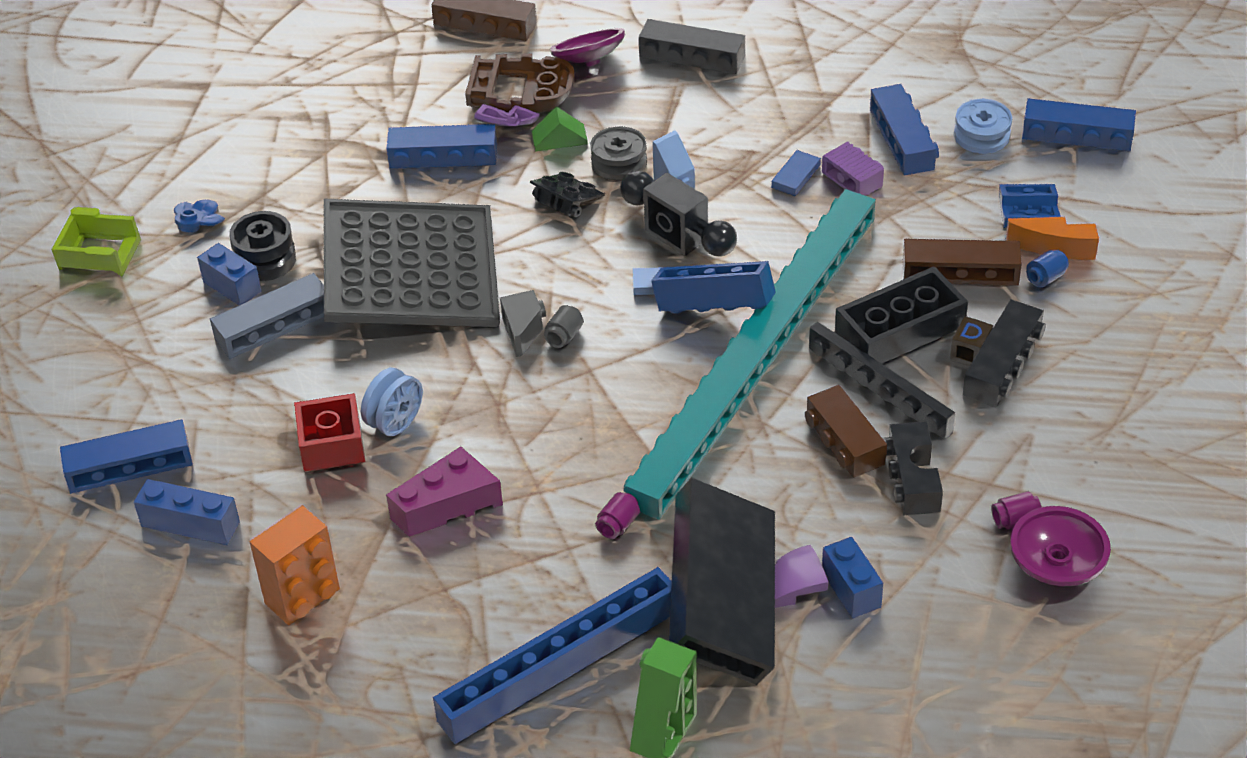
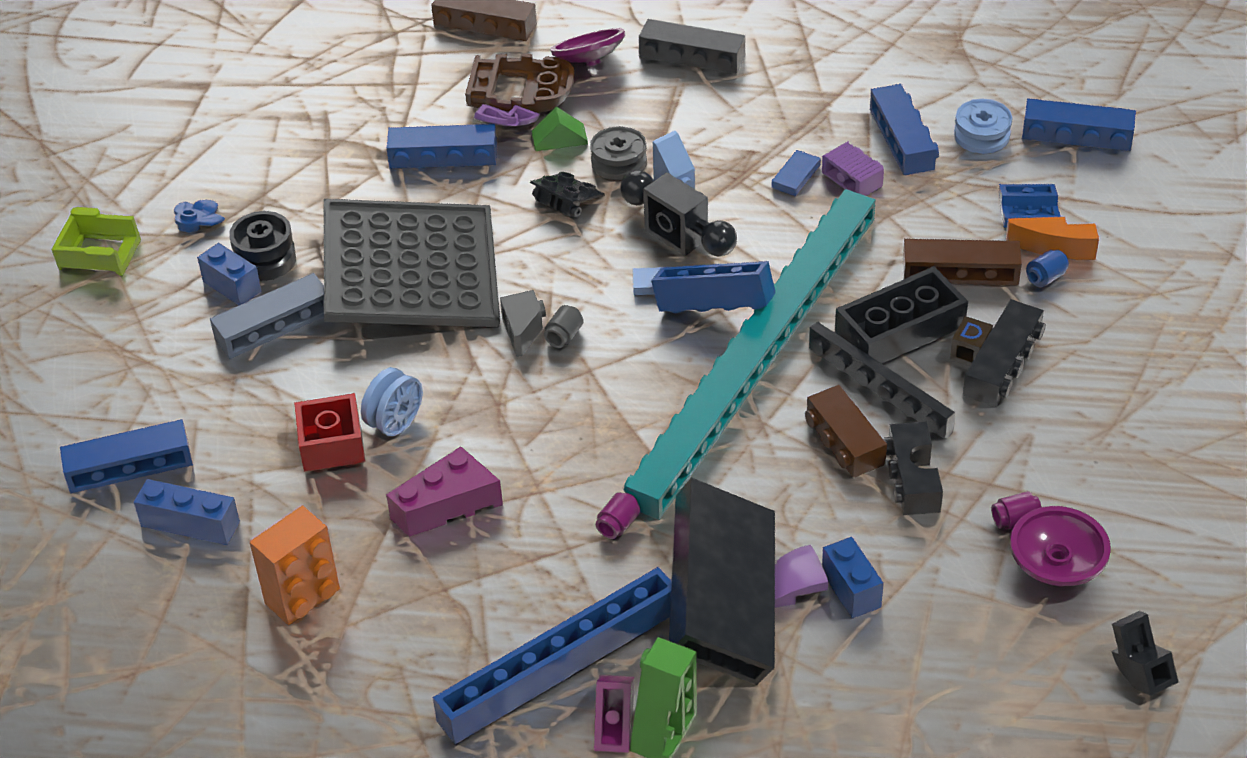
none -> magenta slope [594,675,634,753]
none -> black brick [1112,611,1179,696]

